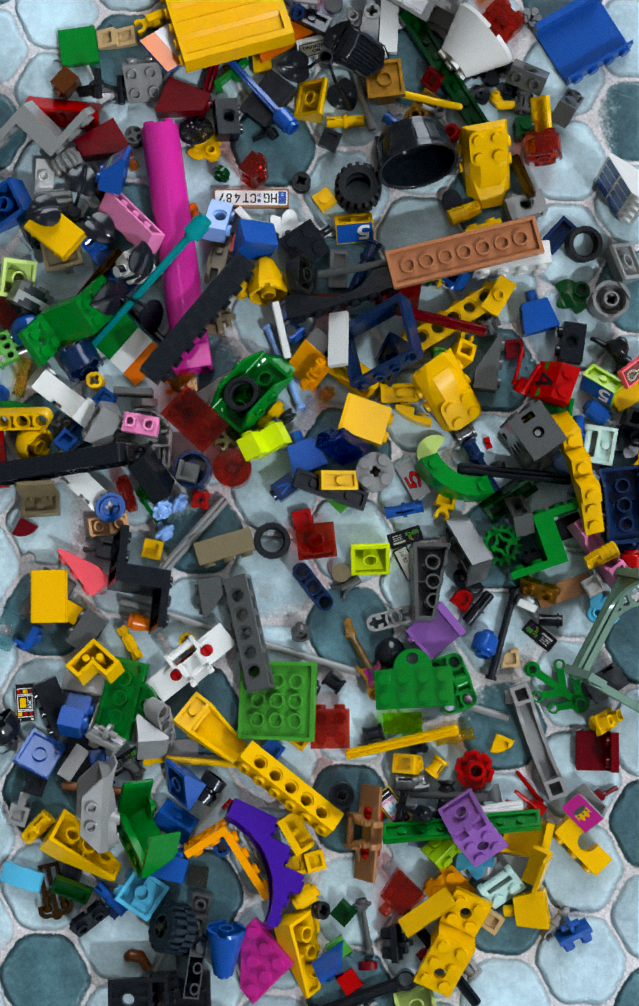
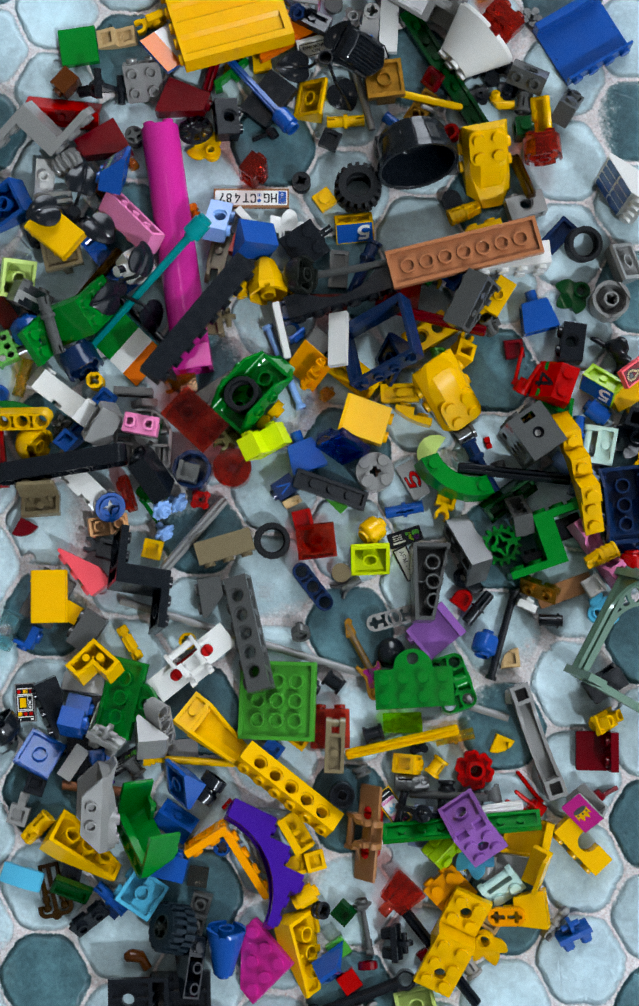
orange cone [126,612,150,631] -> none
dark green plate [212,165,230,183] -> none
black bush [278,408,297,426] -> none
yellow panel [314,470,358,490] -> none
yellow tile [397,887,457,938] -> none
dark grey slope [472,334,505,393] -> none
black sticker [522,619,557,652] -> none
green plant [523,659,590,714] -> none
none -> dark grey pin [36,295,65,355]
none -> tan tile [282,495,302,510]
none -> dark tan plate [324,717,346,774]
none -> dark grey bush [352,763,371,780]
none -> yellow head [358,516,387,544]
none -> dark grey wedge [443,268,501,334]
none -> yellow plate [472,929,508,966]
none -> light orange beam [487,906,526,927]

